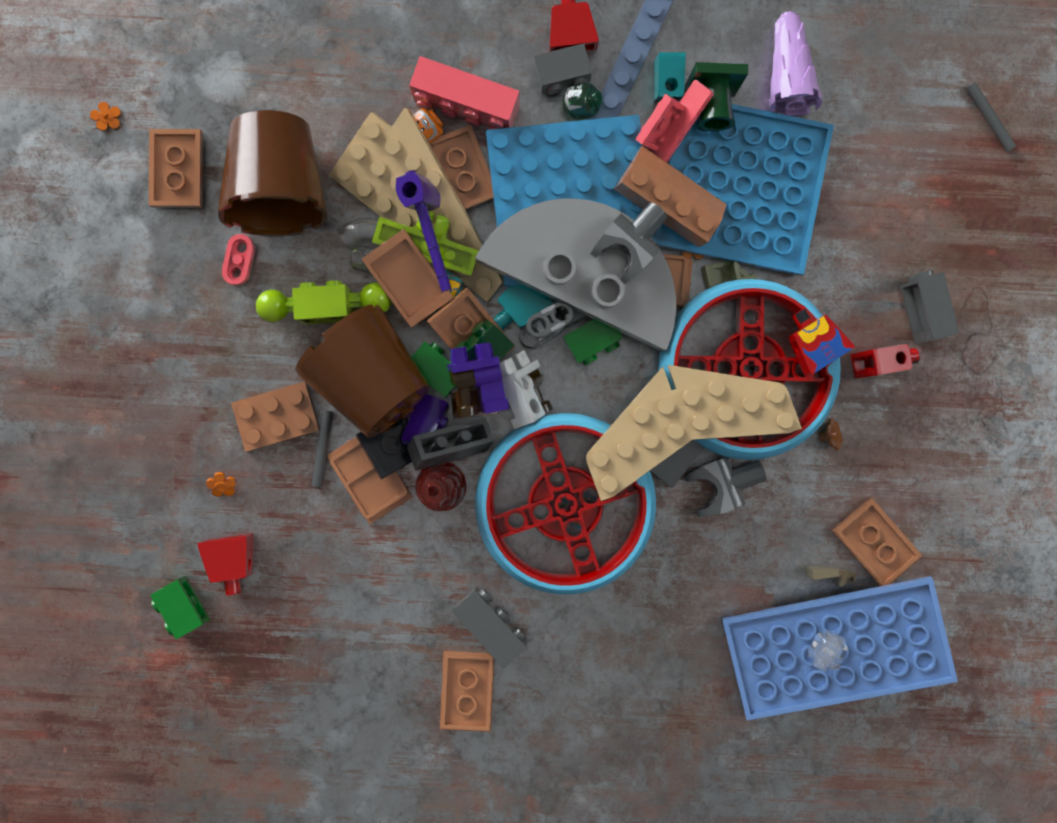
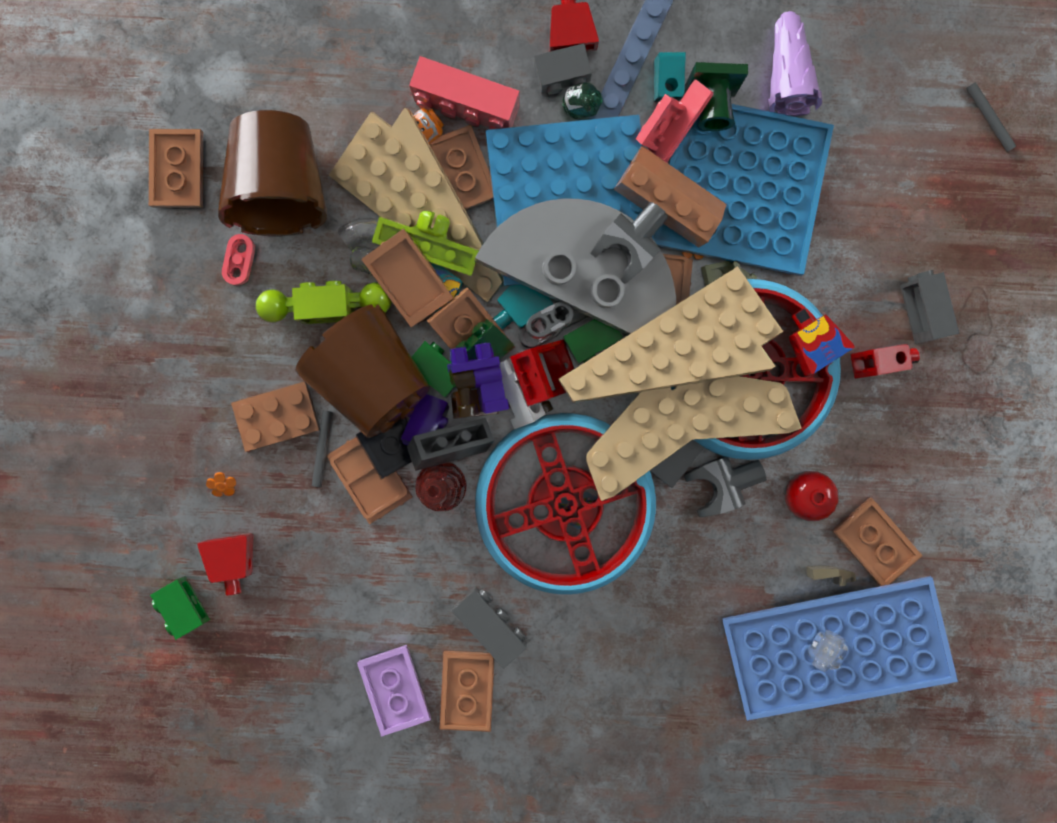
orange plant [90,102,121,131] -> none
dark purple piece [396,170,452,292] -> none
dark orange plant [819,418,843,450] -> none
none -> lavender plate [357,645,431,737]
none -> red window [510,339,574,406]
none -> tan wing [559,266,783,403]
none -> red cylinder [785,471,839,521]

